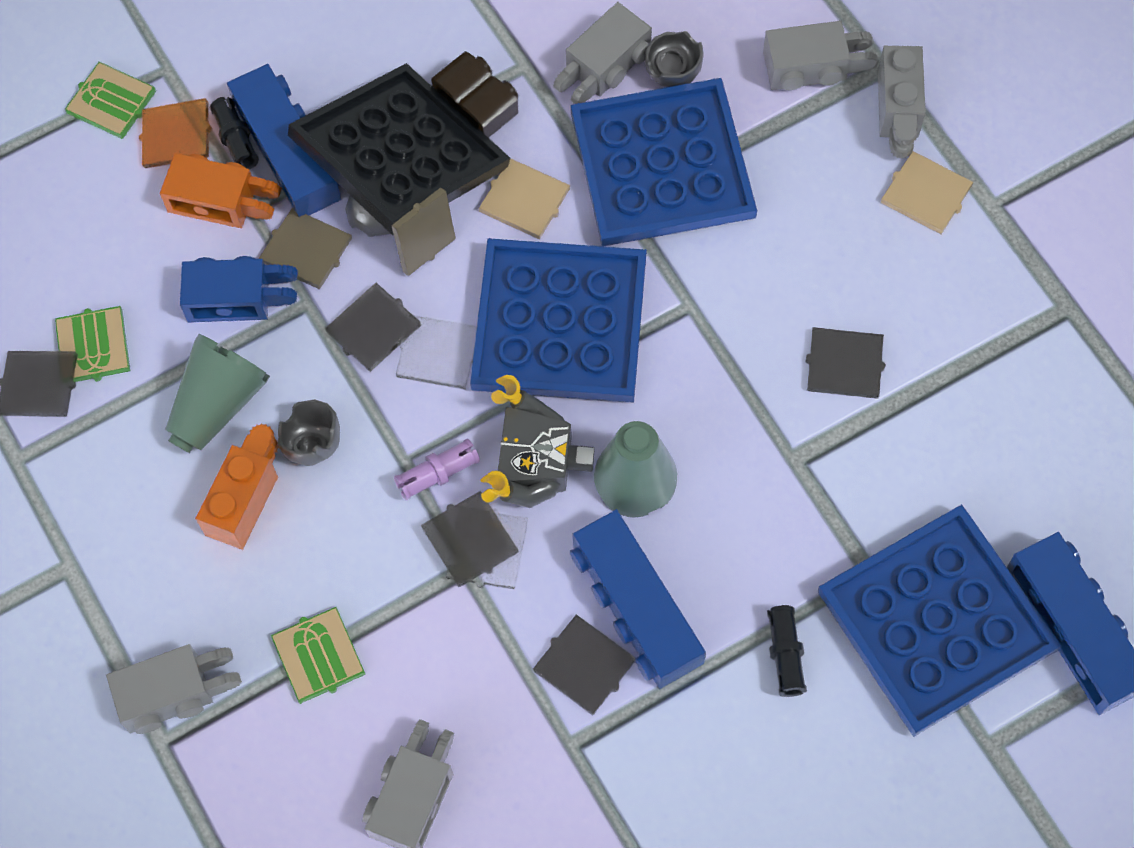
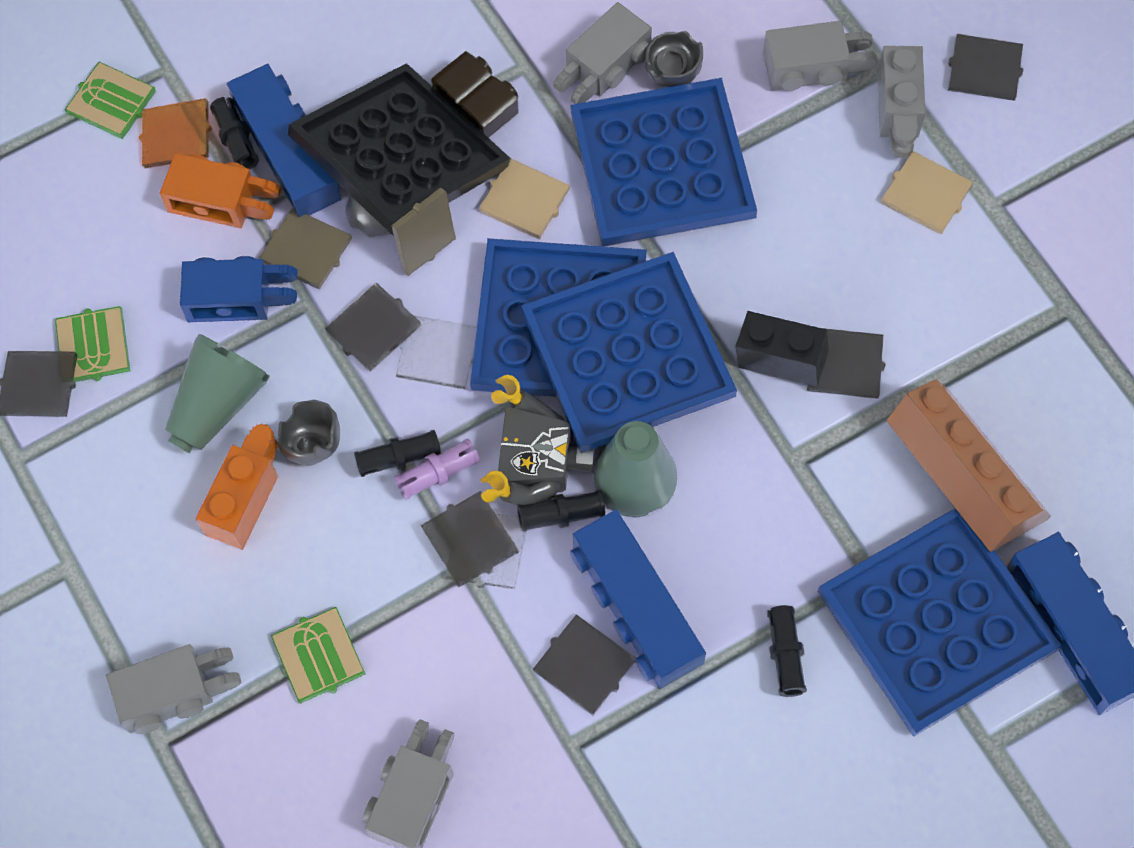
none -> black pin [354,429,441,477]
none -> black pin [517,490,605,532]
none -> blue plate [521,251,737,453]
none -> black brick [735,311,829,387]
none -> nougat slope [886,379,1051,552]
none -> clear smoke piece [948,34,1024,101]

